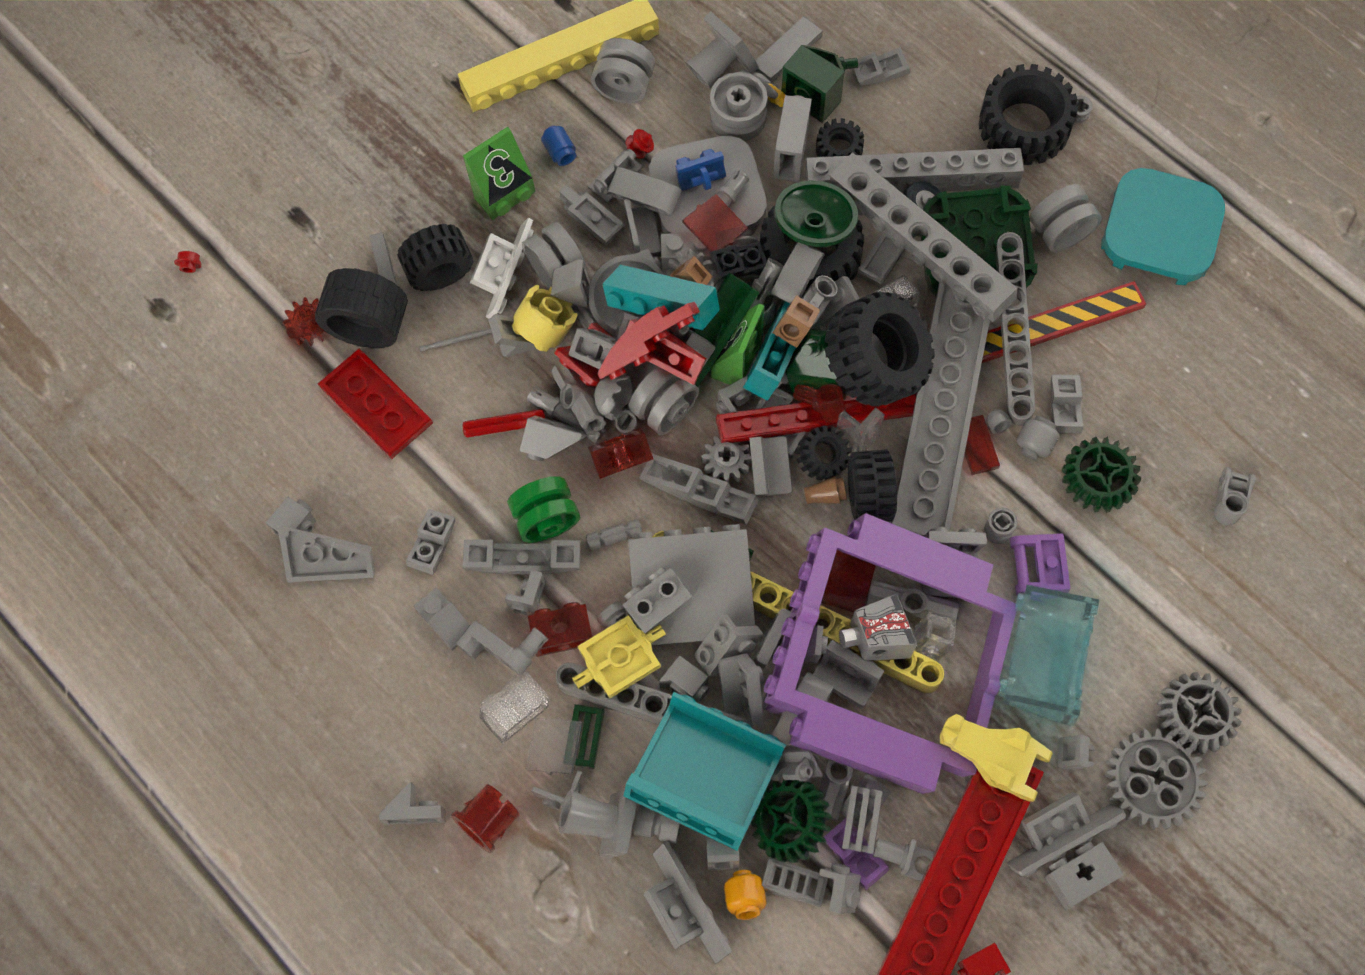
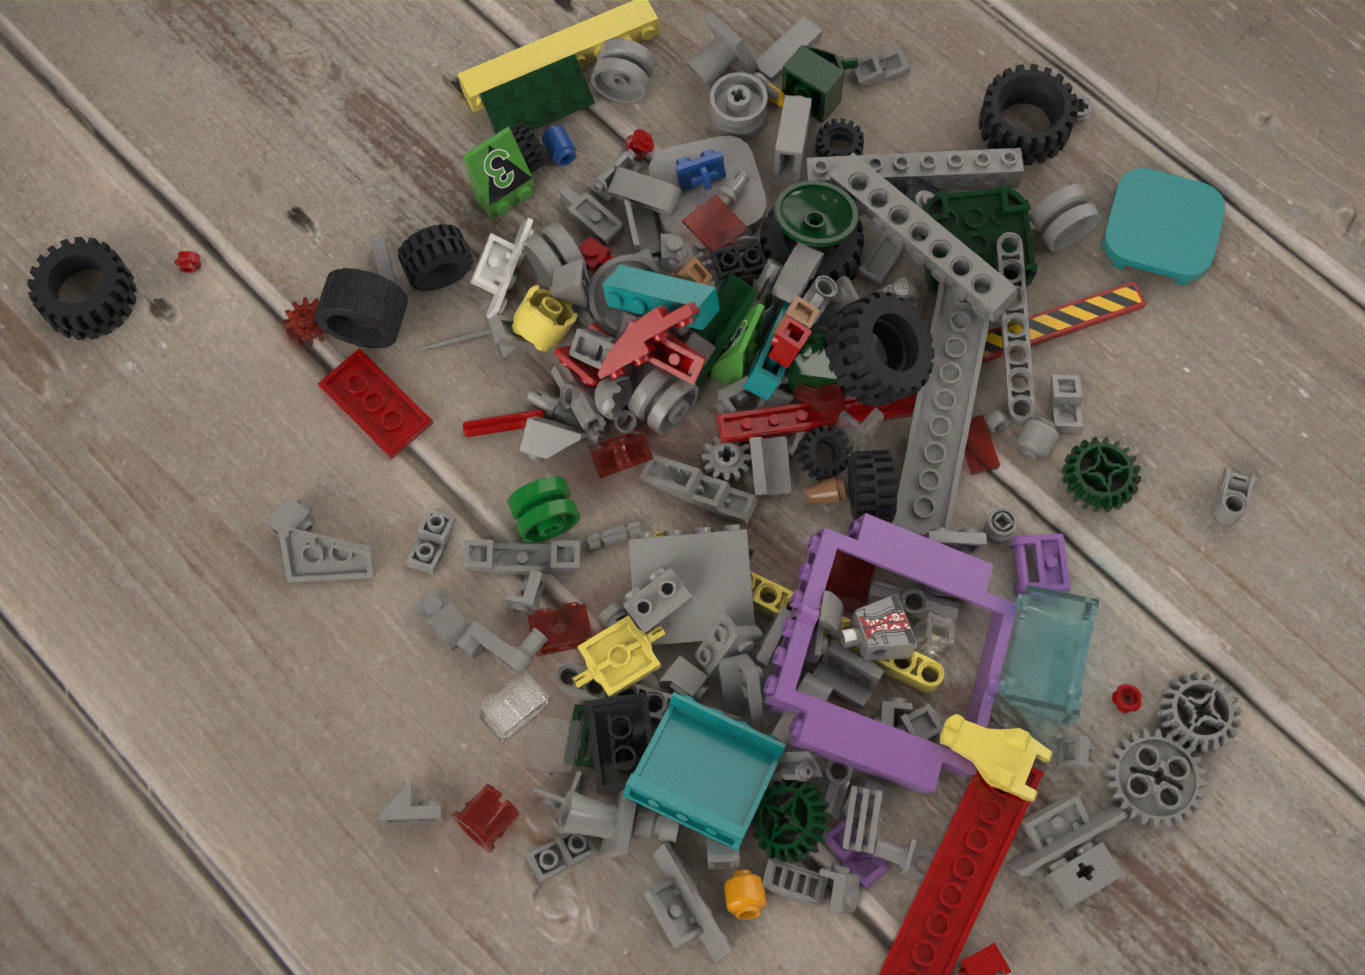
none -> black tyre [27,237,137,340]
none -> dark green plate [479,54,595,134]
none -> black tyre [510,122,548,174]
none -> light grey slope [526,834,597,884]
none -> red plate [578,235,614,274]
none -> black slope [586,693,653,796]
none -> red brick [769,316,812,369]
none -> light grey slope [817,590,844,640]
none -> light grey bracket [874,697,912,727]
none -> light grey bracket [896,704,943,740]
none -> red plate [1112,684,1142,714]

